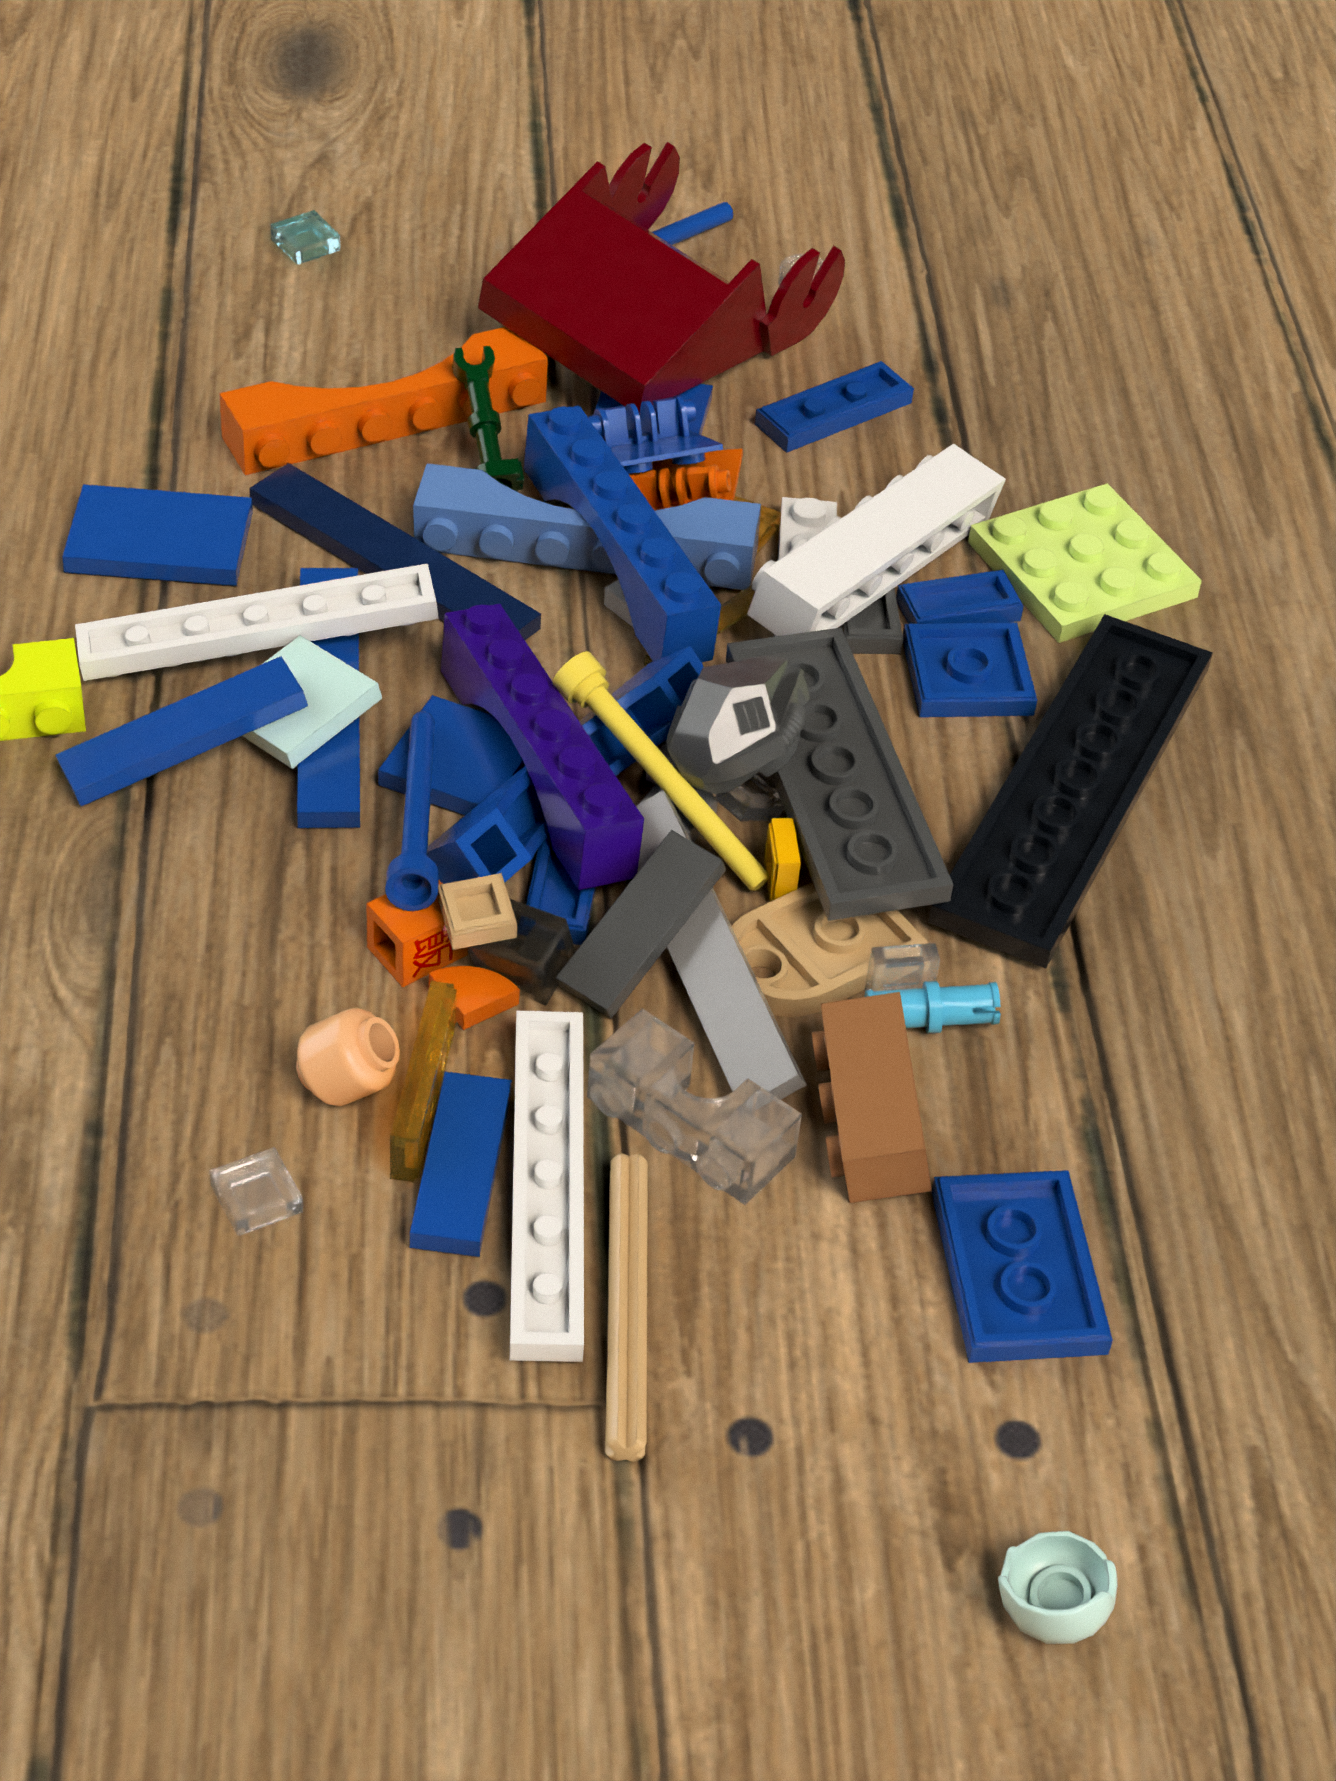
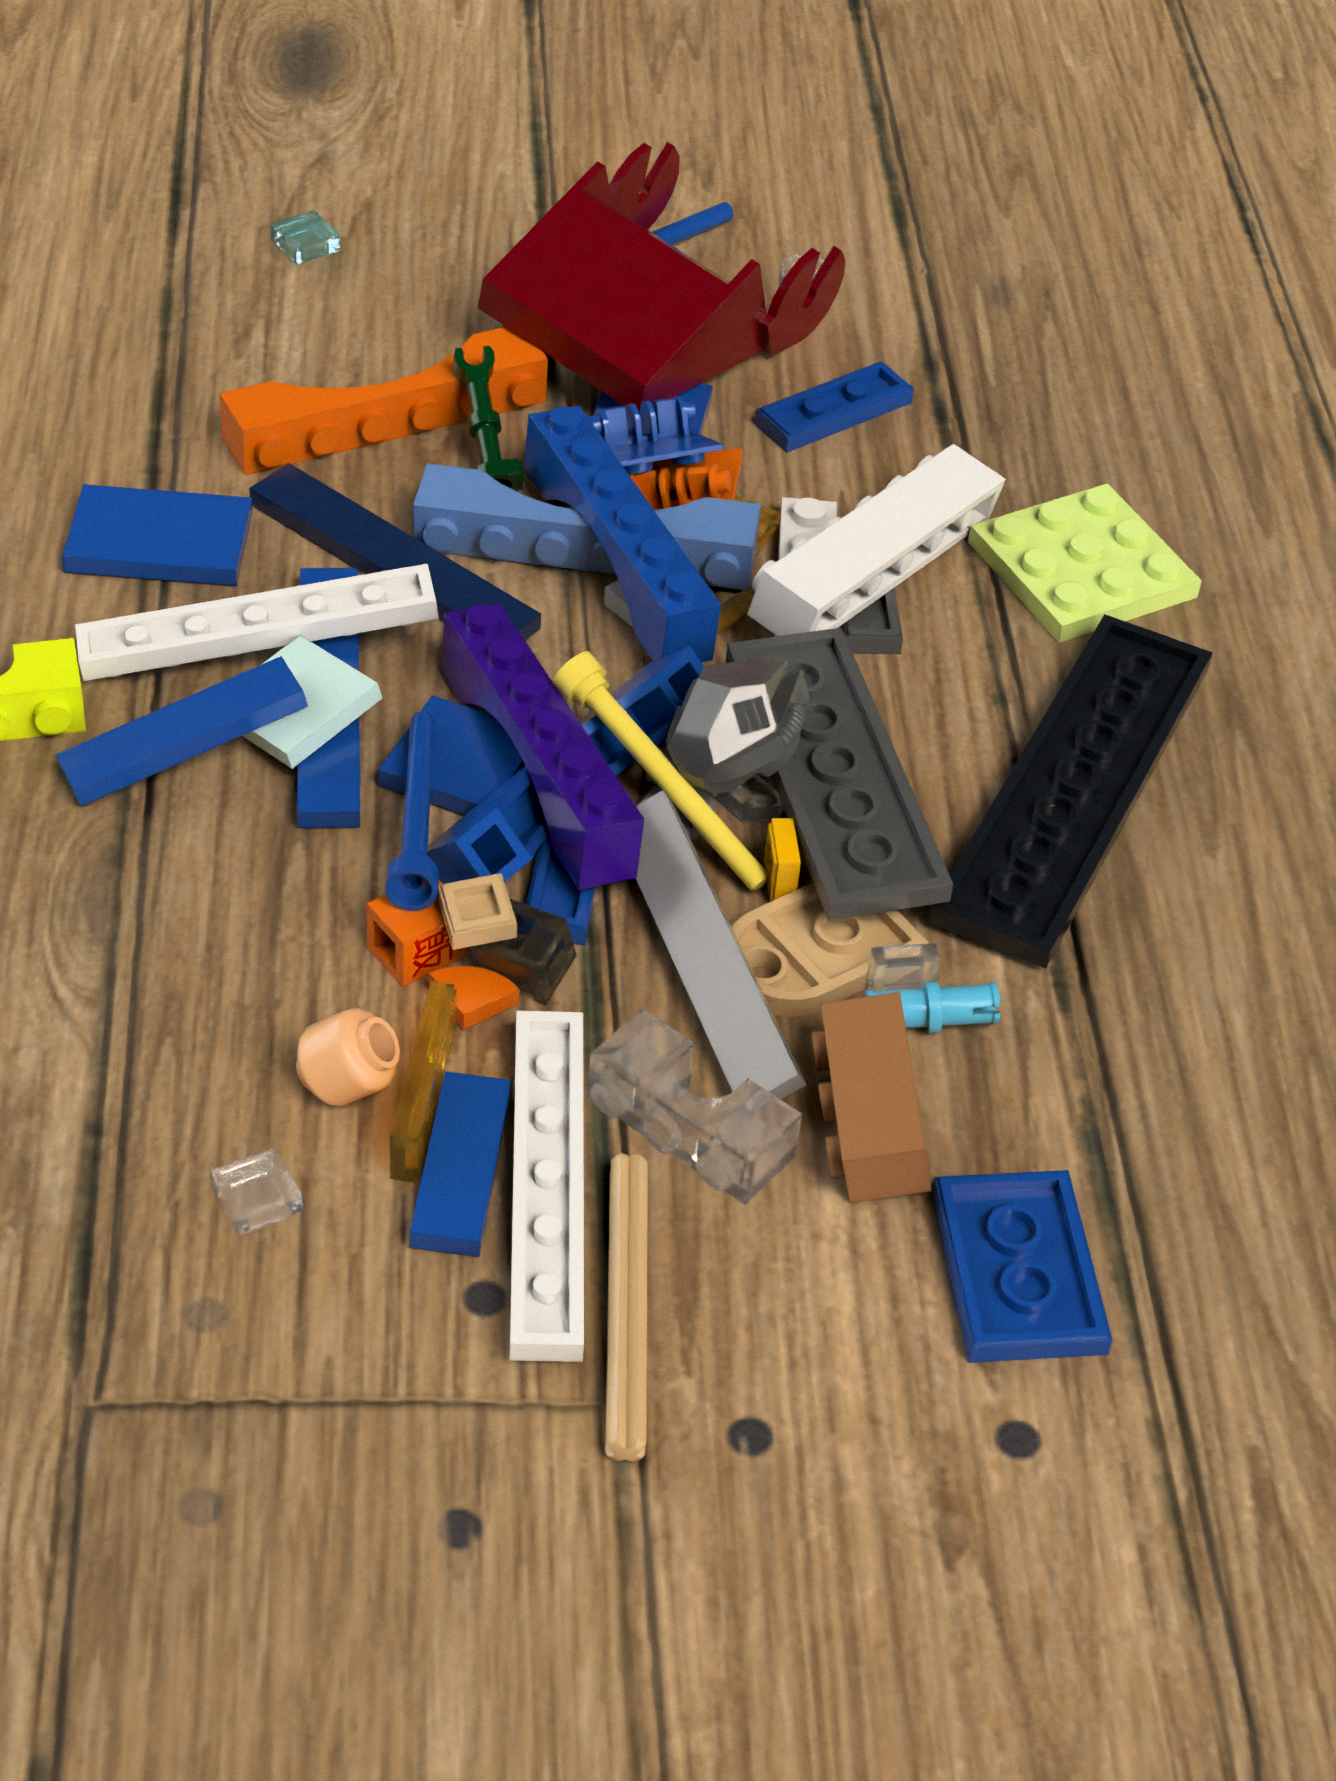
dark grey tile [556,830,726,1019] -> none
blue tile [896,570,1024,624] -> none
blue tile [903,622,1038,717] -> none
light aqua hair [998,1531,1118,1644] -> none

